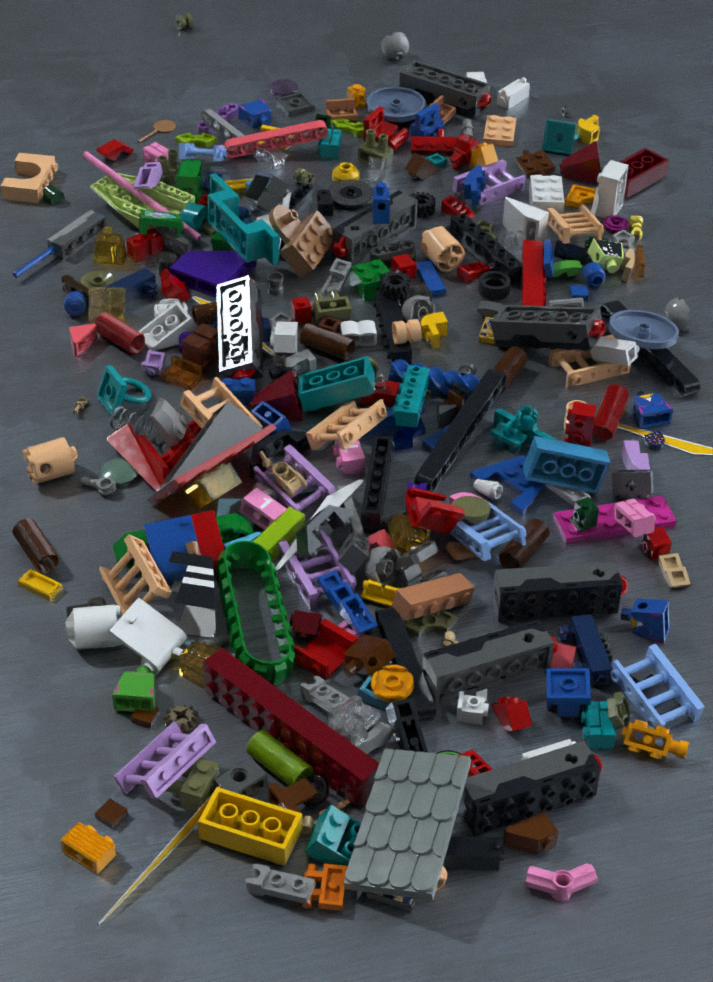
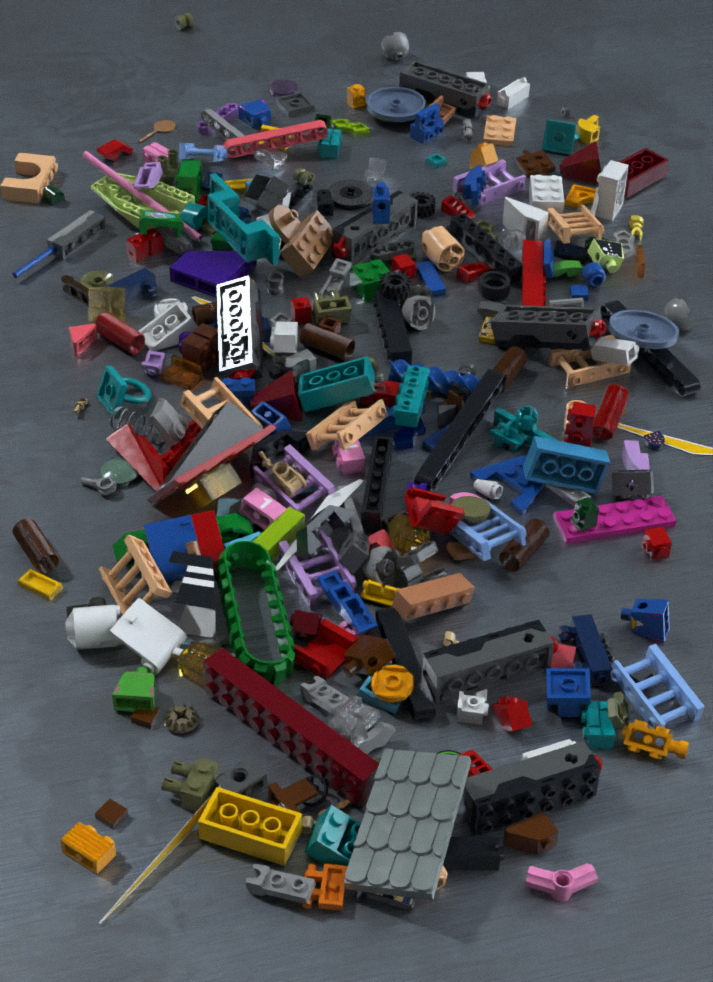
light nougat cylinder [22,437,78,484] -> none
blue head [64,291,86,316] -> none
clear yellow torso [93,226,128,266] -> none
lavender fence [113,722,216,799] -> none
clear smoke piece [157,252,177,276] -> none
red piece [161,268,191,302] -> none
lime tile [175,133,218,148] -> none
lime piece [247,730,313,786] -> none
nougat bracket [325,98,358,122] -> none
yellow piece [332,162,360,182] -> none
white brick [340,320,377,346] -> none
olive brick [358,129,393,170] -> none
red piece [363,106,410,152] -> none
black slope [385,698,428,752] -> none
light nougat wheel [392,319,421,344] -> none
olive tile [403,610,458,638] -> none
reddish brown slope [405,153,440,180] -> none
red plate [411,128,471,153] -> none
yellow brick [421,312,448,349] -> none
red hinge [450,134,479,170] -> none
black piece [492,562,628,622] -> none
magenta gear [603,215,629,233] -> none
bright pink brick [614,498,656,537] -> none
tan slope [620,249,635,282] -> none
blue torso [632,391,673,429] -> none
tan slope [658,553,691,588] -> none

